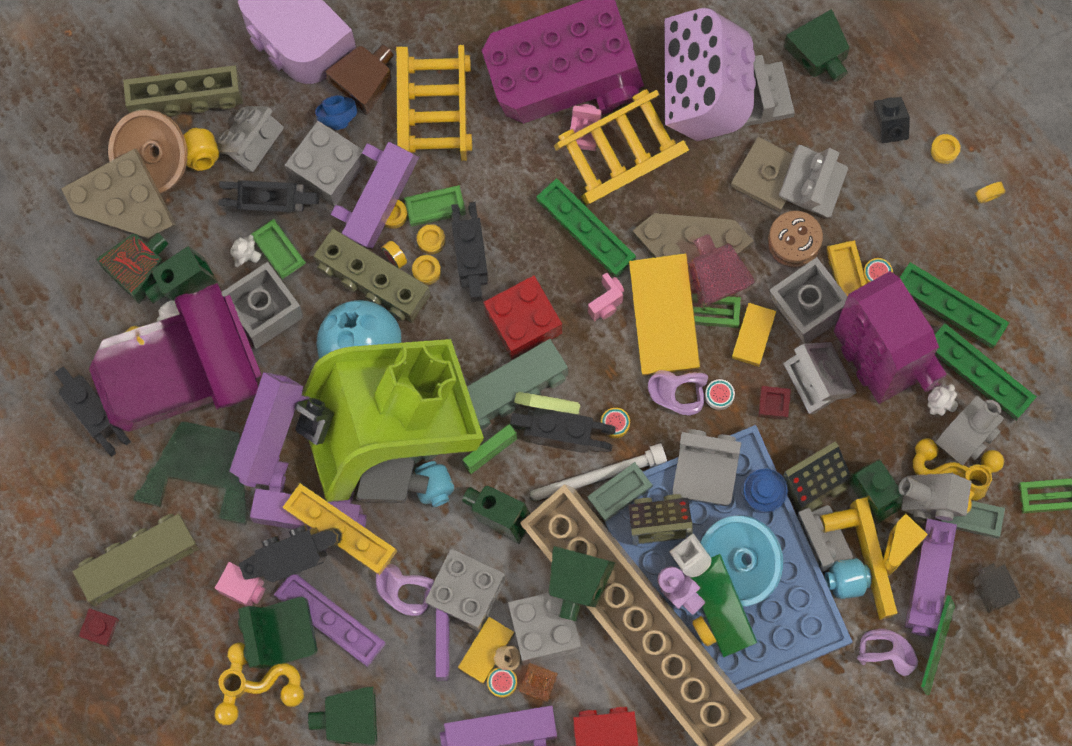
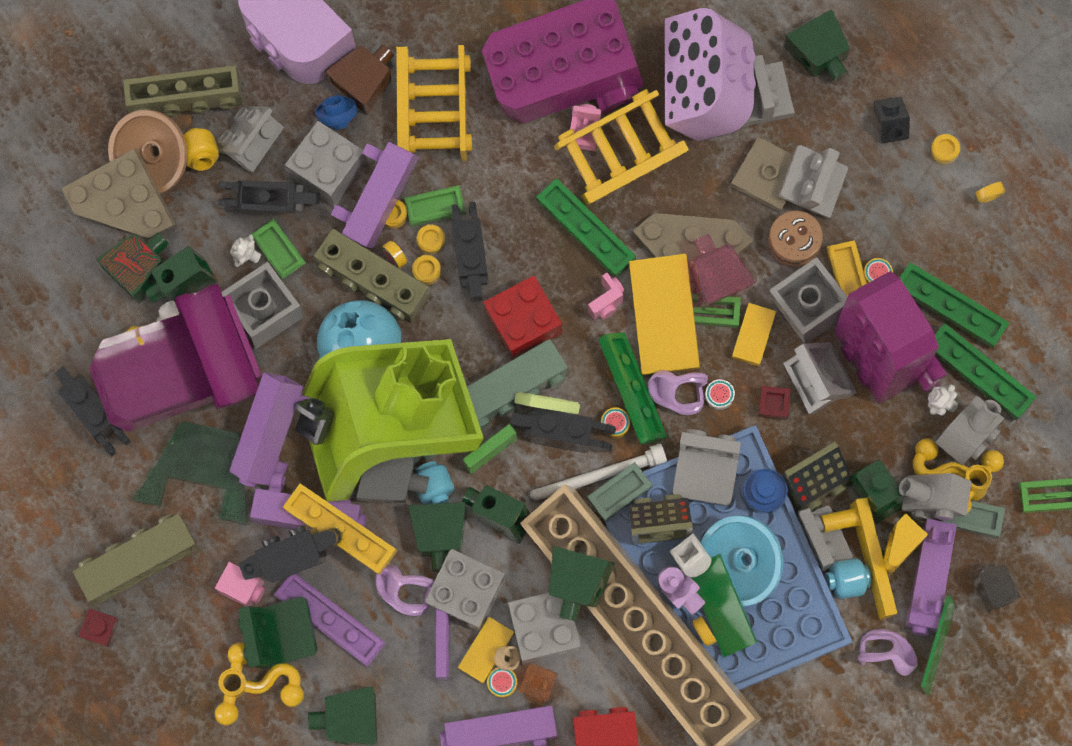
none -> dark green torso [409,502,467,572]
none -> green plate [598,332,667,445]

